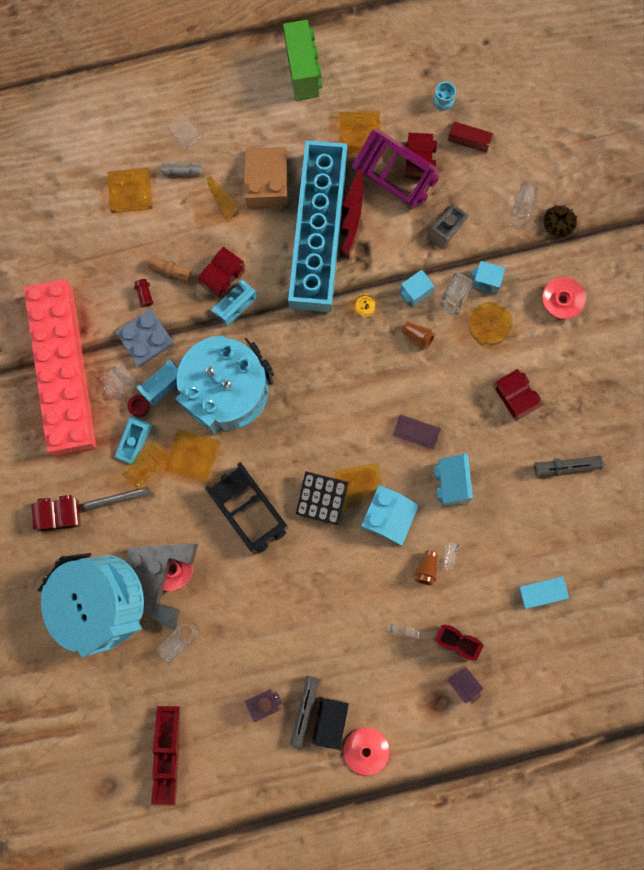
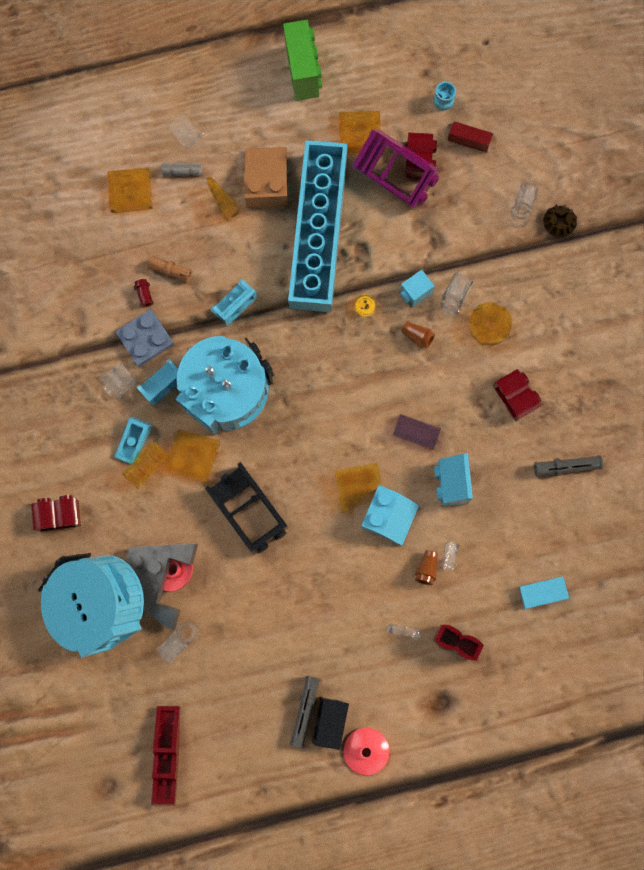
coral brick [24,279,97,457] -> none
flat silver bar [84,486,150,511] -> none
dark red tile [127,395,150,418] -> none
dark red brick [197,247,245,298] -> none
brick [245,688,282,723] -> none
tile [296,471,349,525] -> none
dark red slope [341,169,363,259] -> none
flat silver slope [426,204,469,249] -> none
clear purple brick [446,666,483,704] -> none
medium azure brick [471,261,505,294] -> none
coral dish [542,277,586,319] -> none

